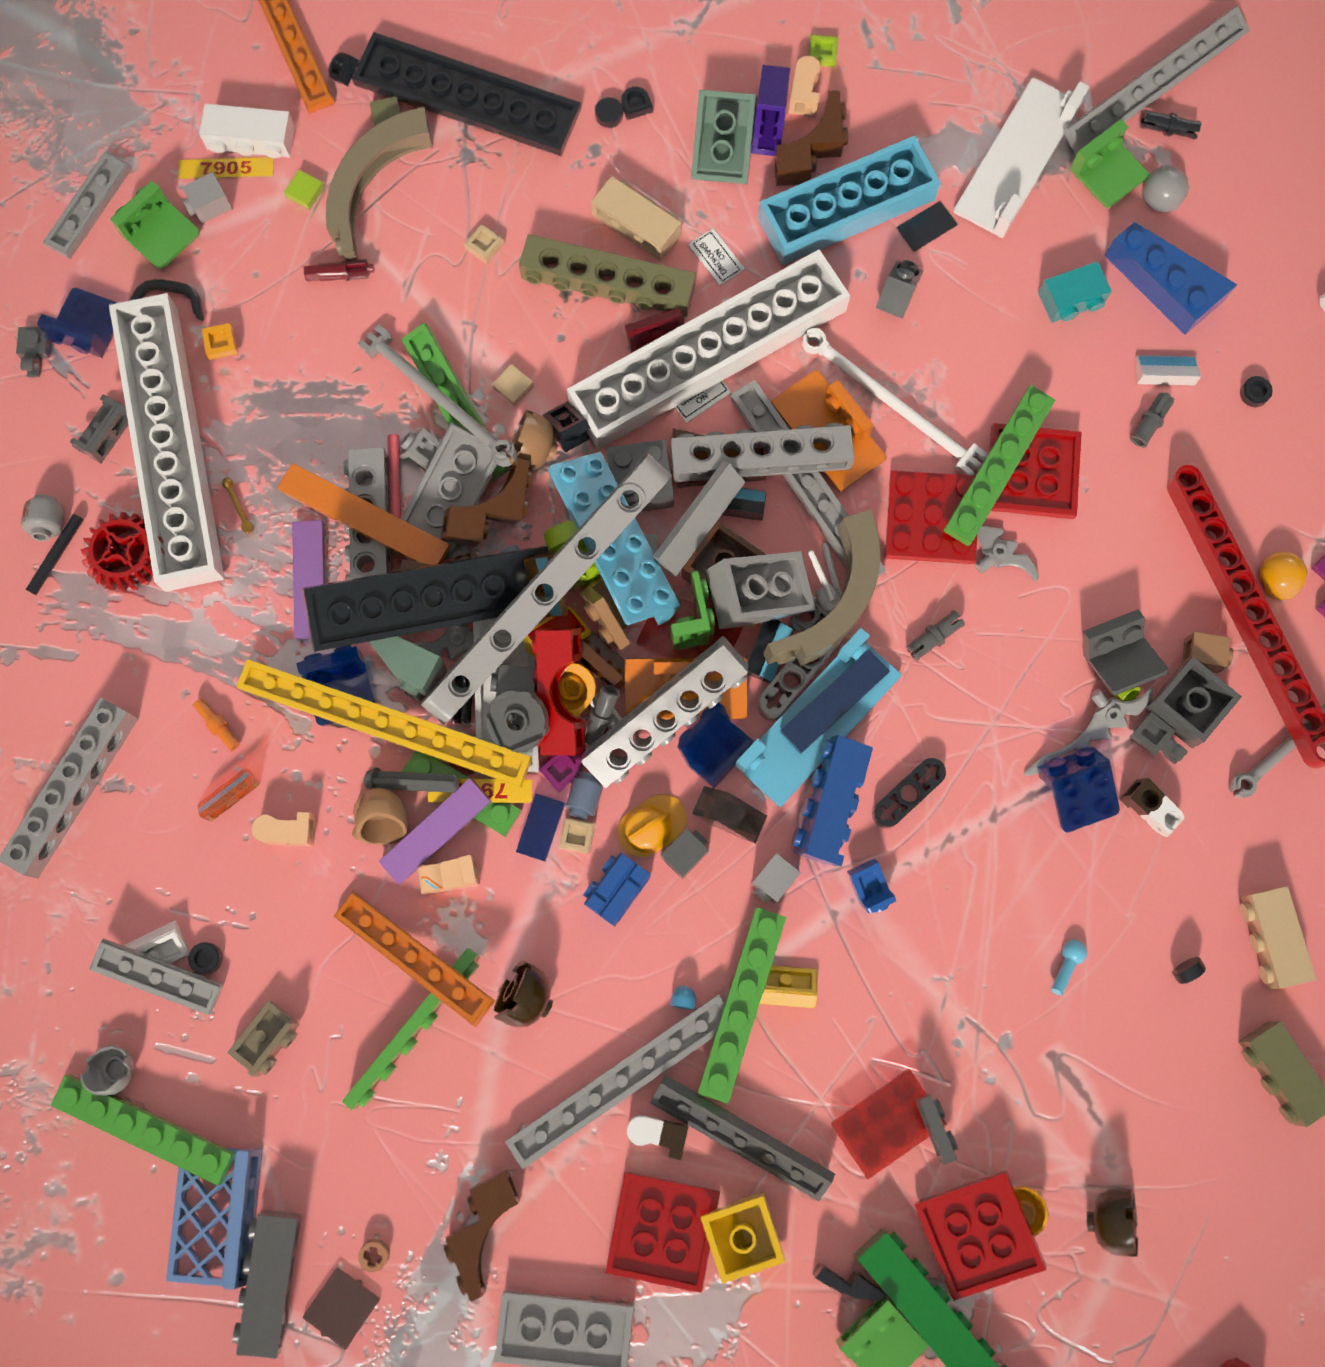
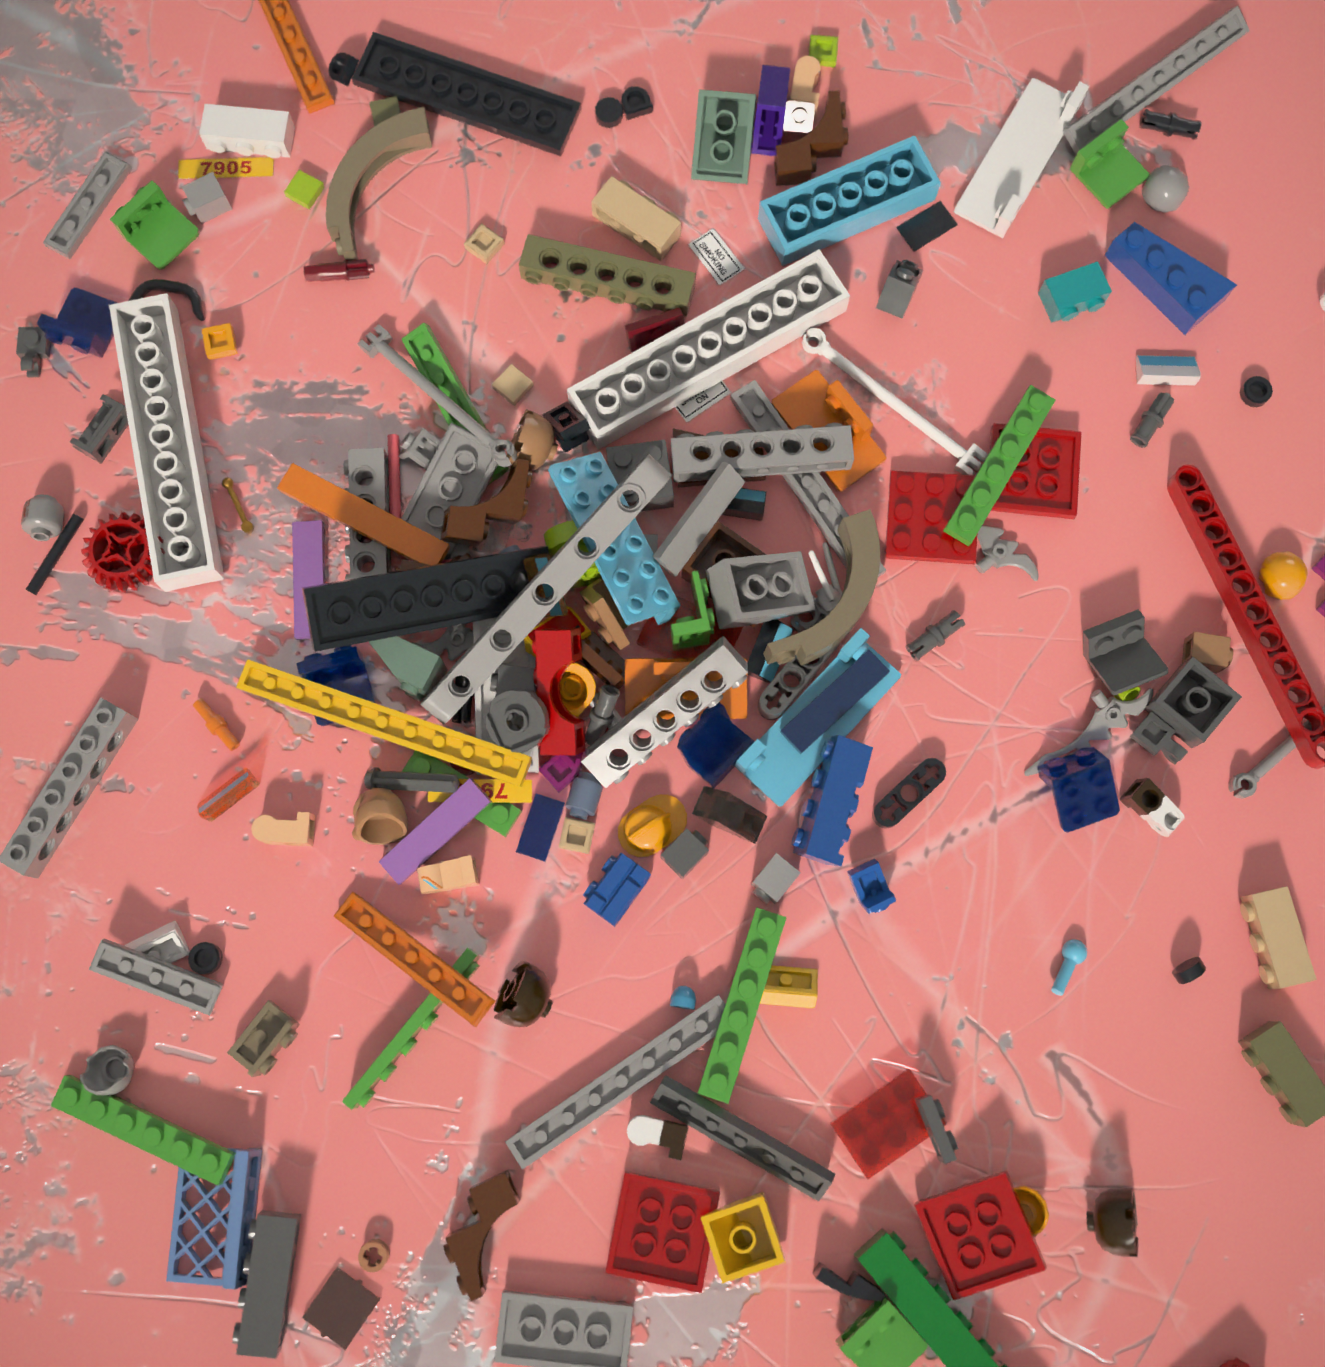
none -> bracket [783,100,815,133]

